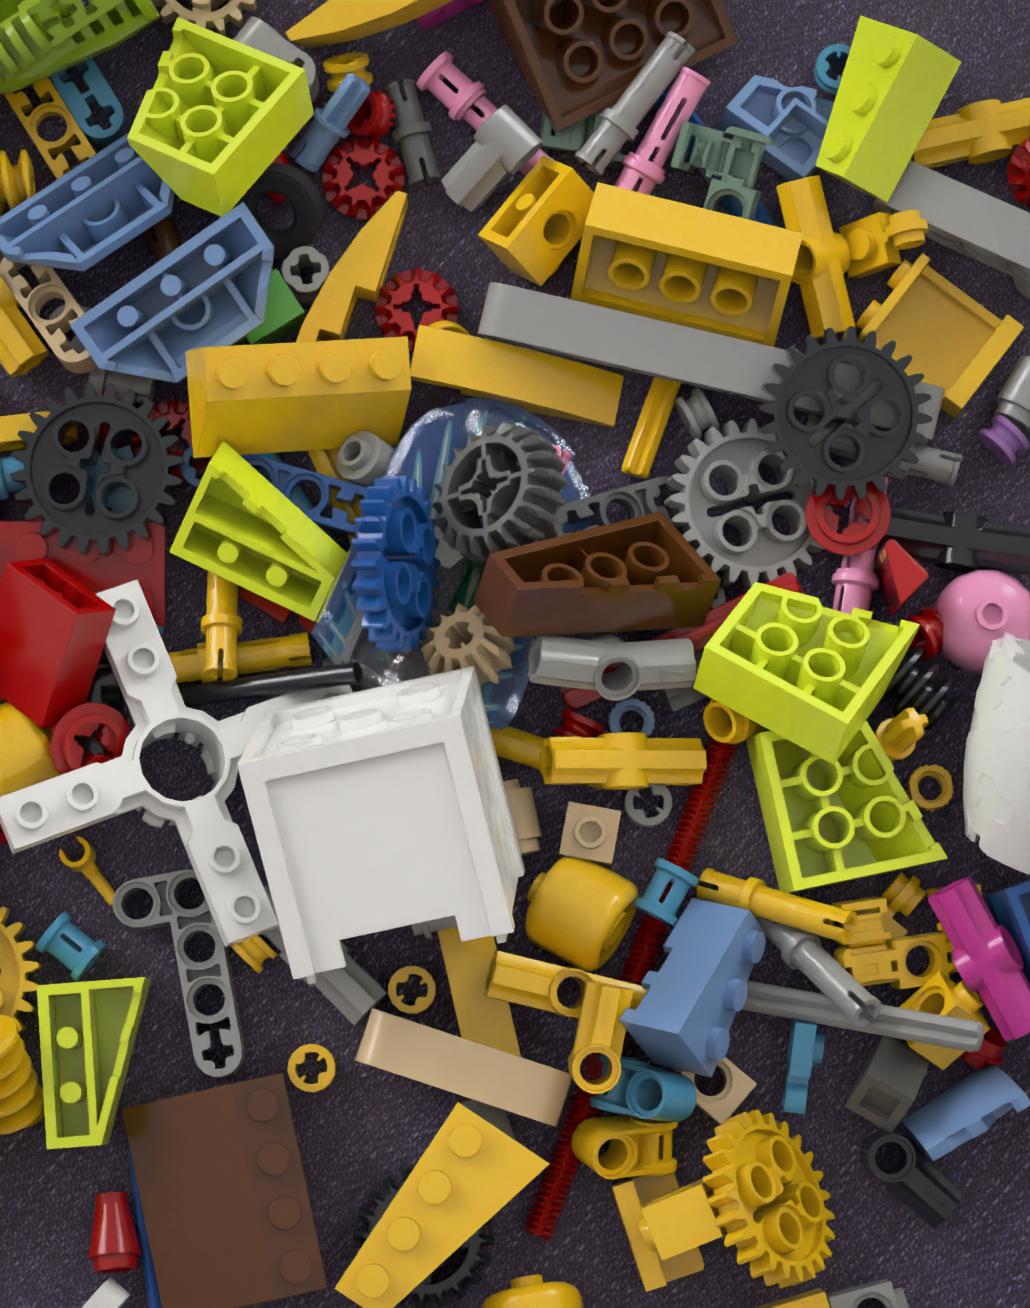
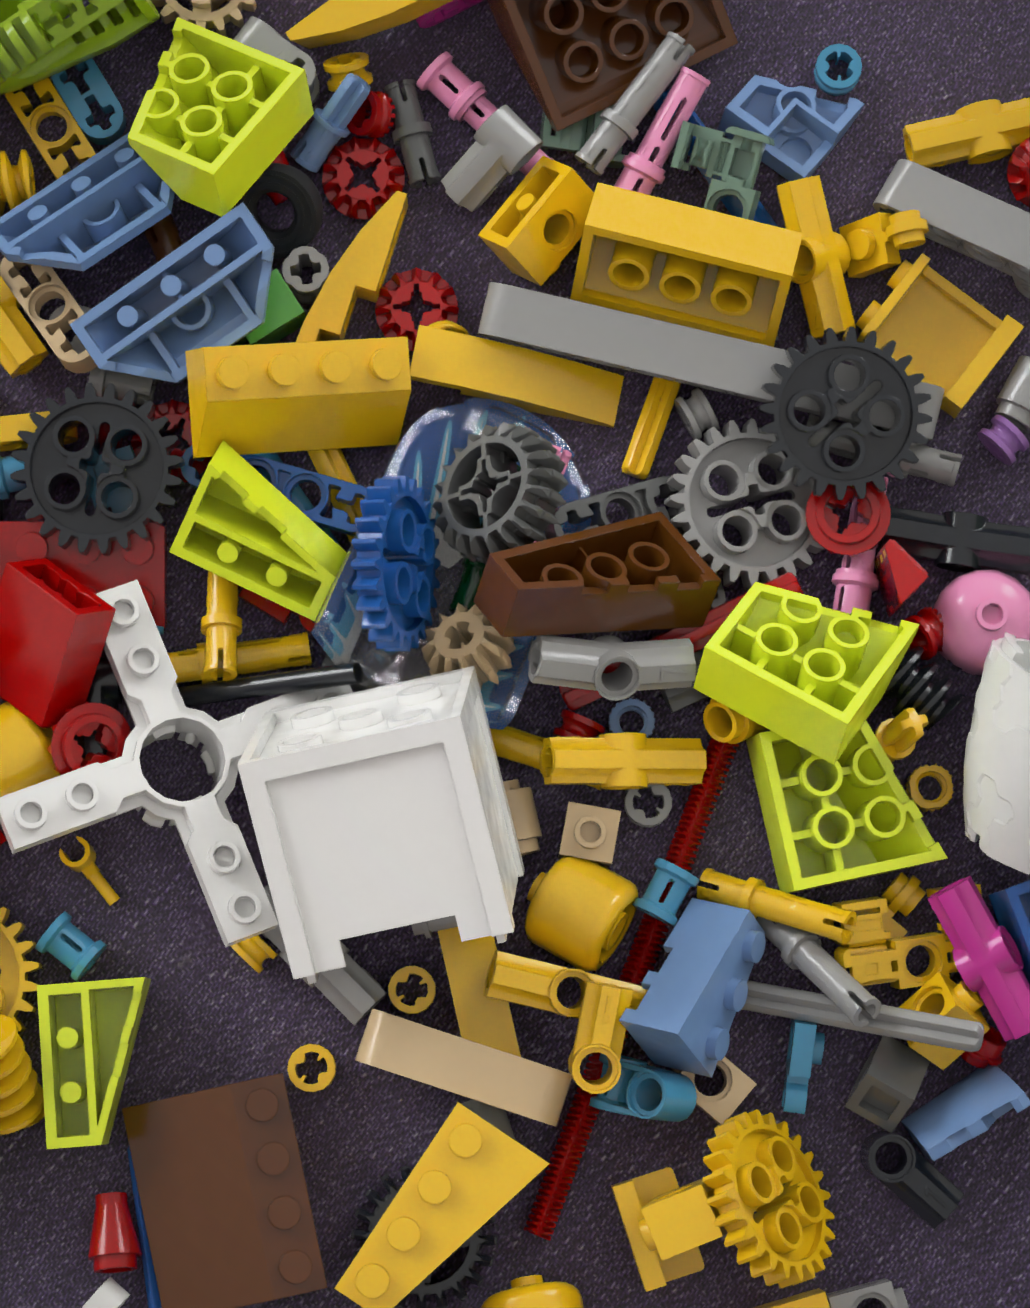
light grey beam [113,870,246,1077] -> none
light grey brick [336,431,397,488] -> none
yellow piece [571,1115,678,1180] -> none
neon yellow wedge [815,15,961,203] -> none

